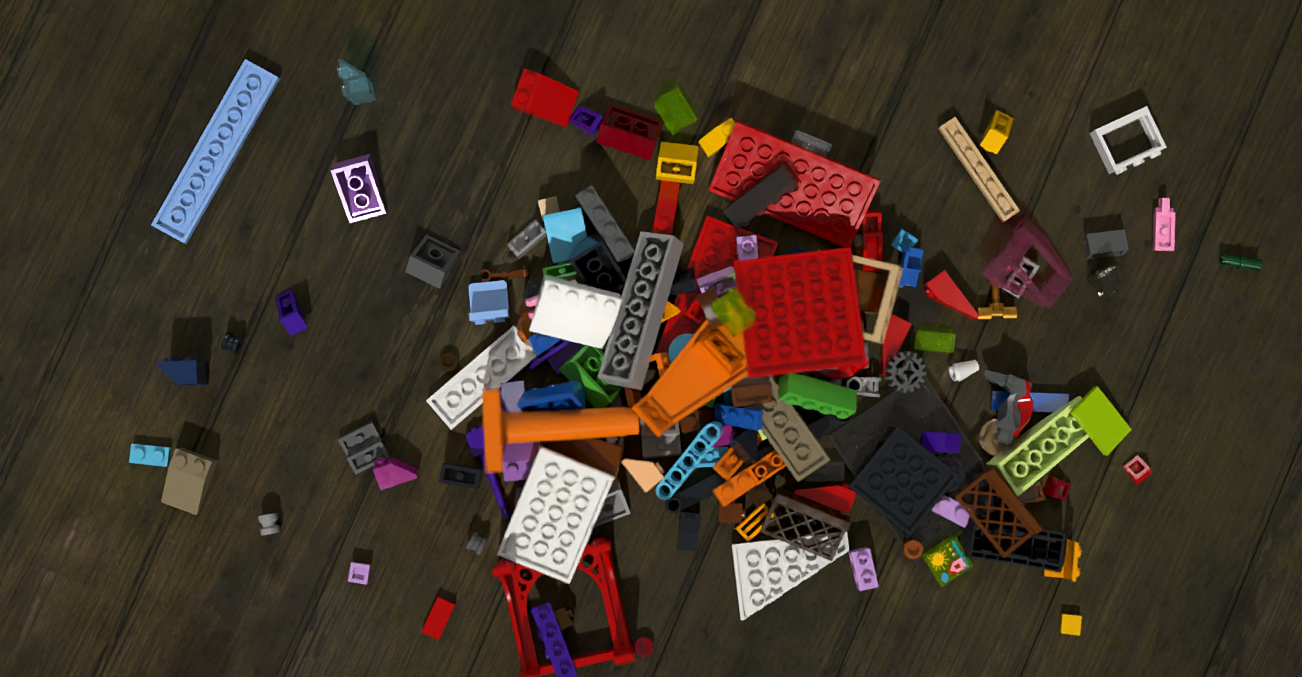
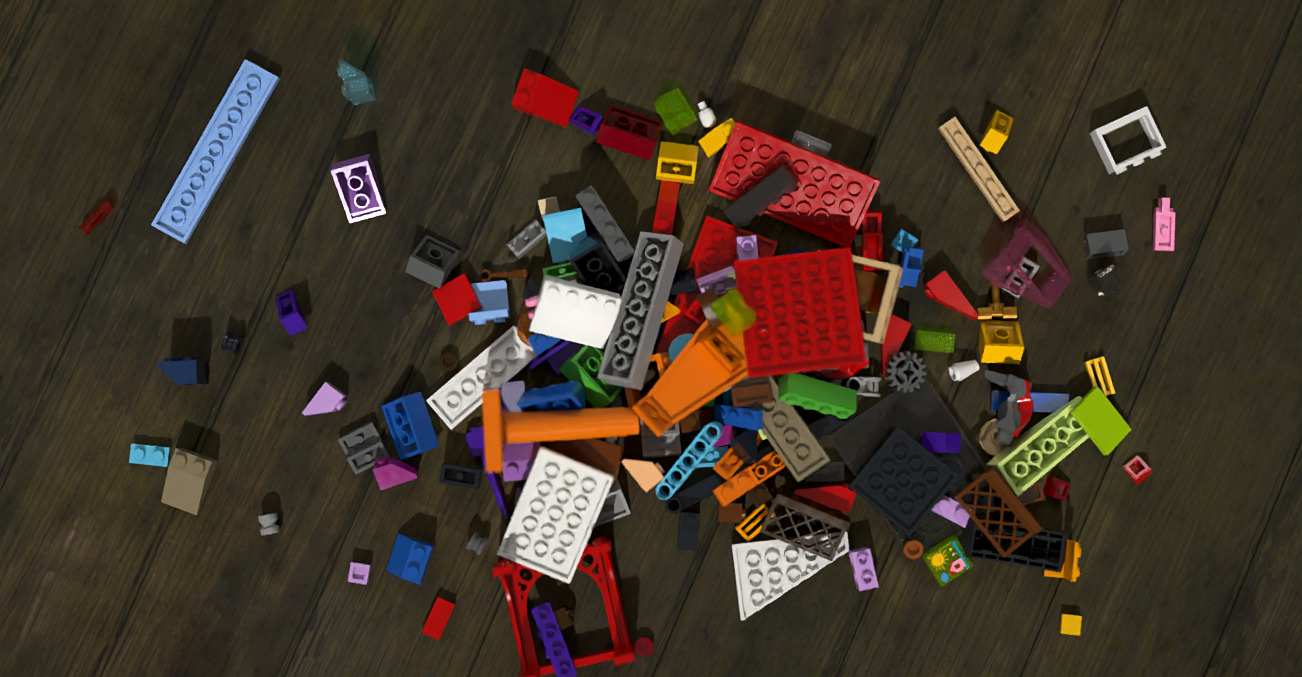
dark green pin [1219,253,1262,271] -> none
none -> clear red pin [79,199,115,235]
none -> lavender slope [302,382,347,415]
none -> blue slope [382,392,439,460]
none -> blue slope [386,533,435,584]
none -> red tile [432,273,483,325]
none -> white cylinder [698,101,716,128]
none -> yellow slope [979,320,1024,364]
none -> yellow tile [1084,356,1115,396]

